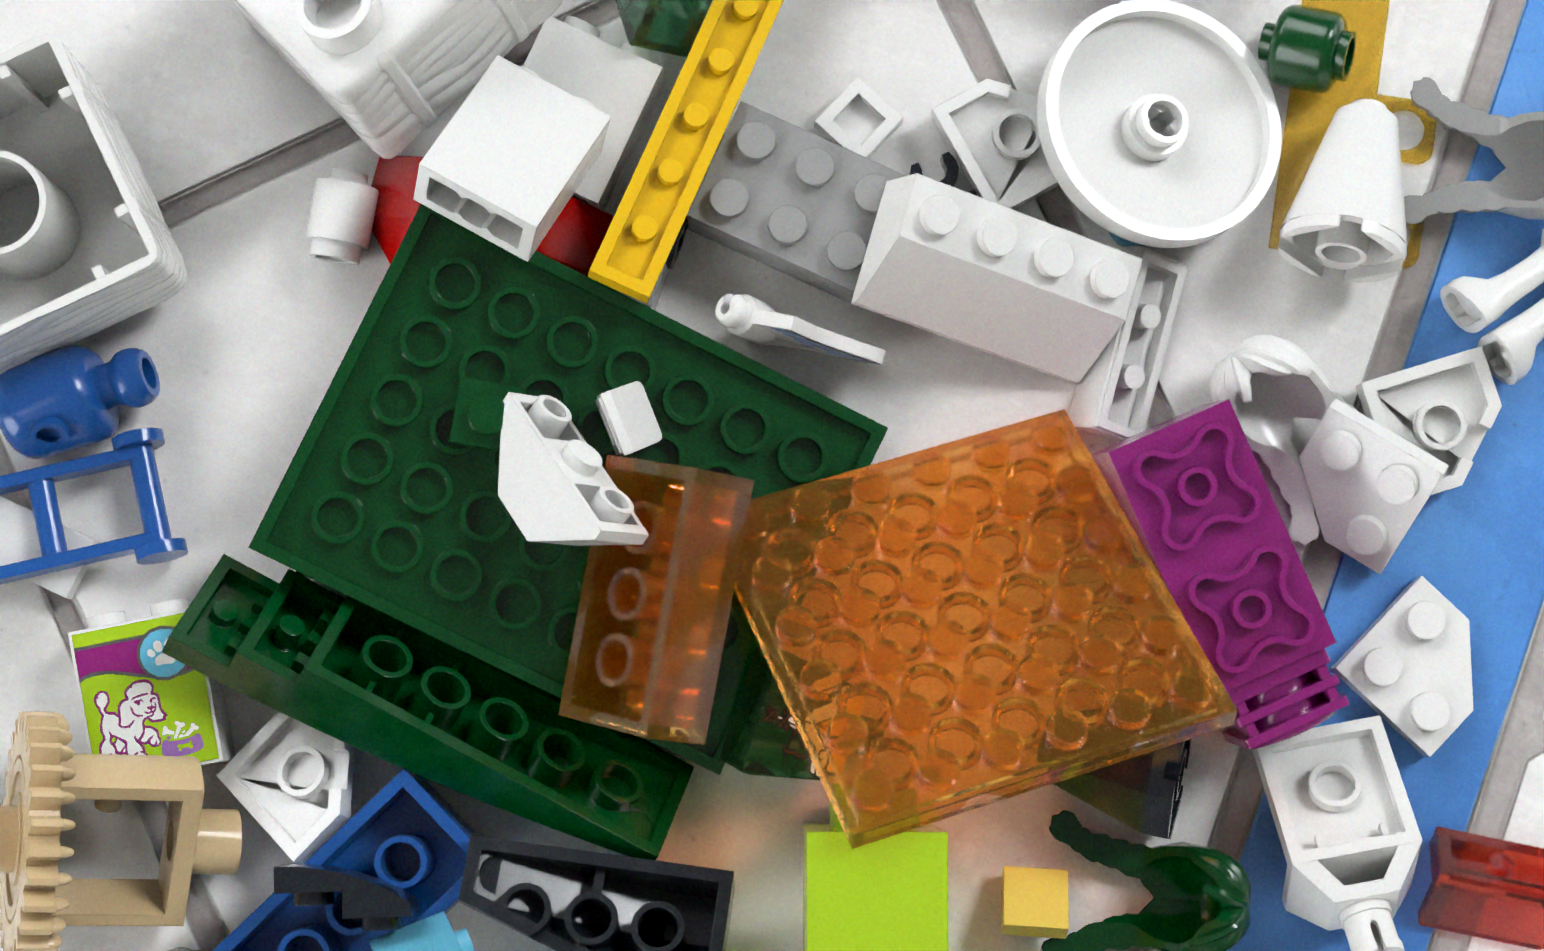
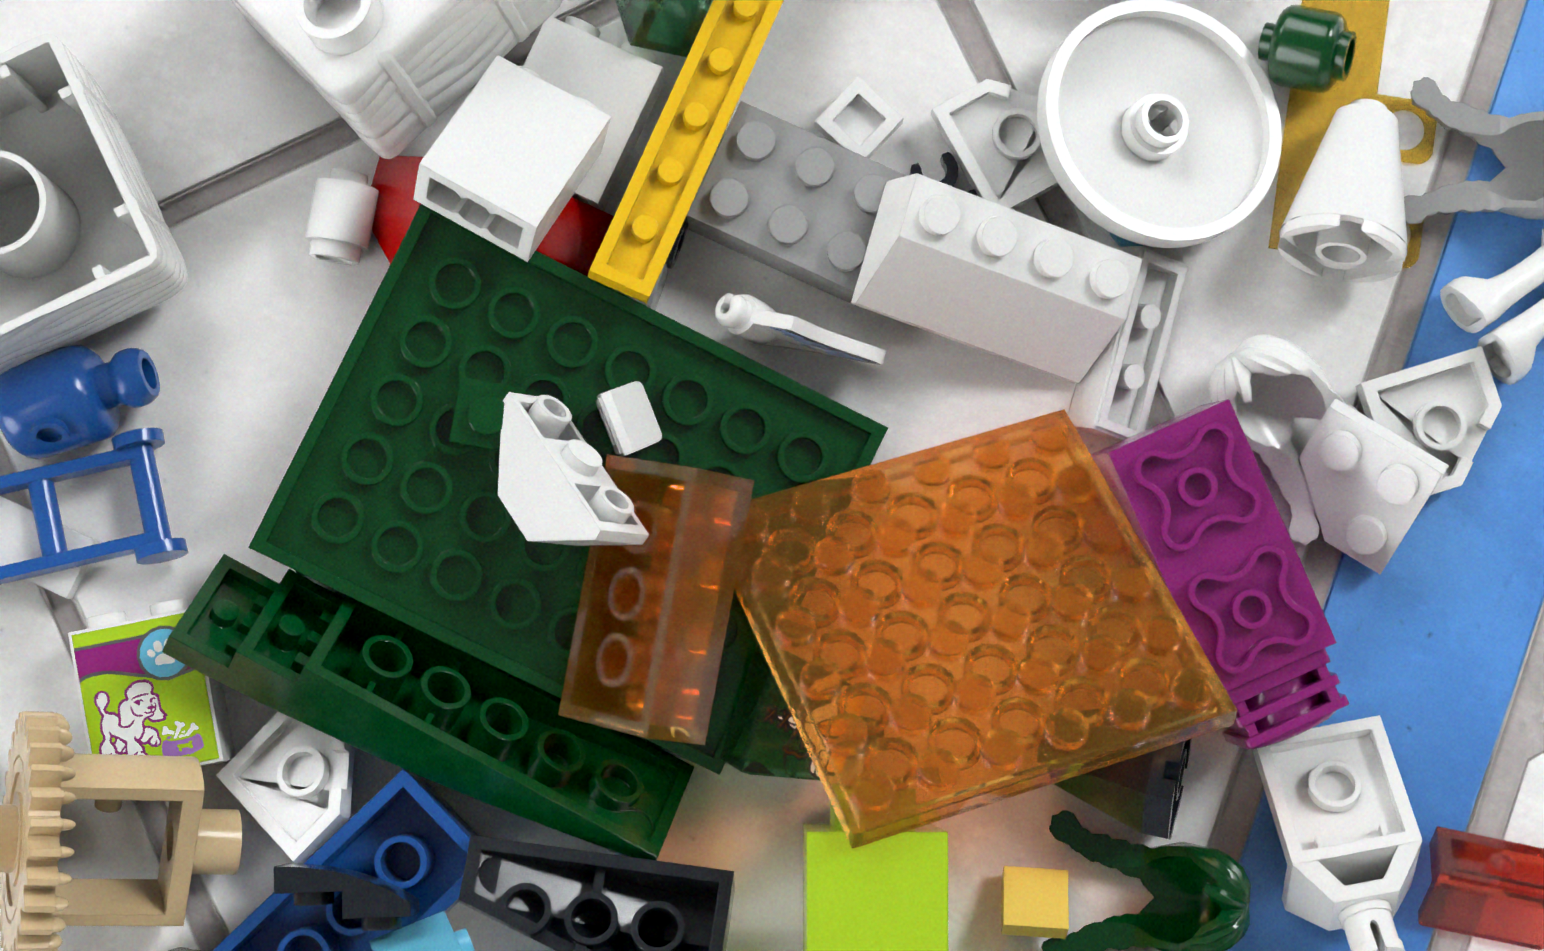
white plate [1330,576,1474,757] -> none

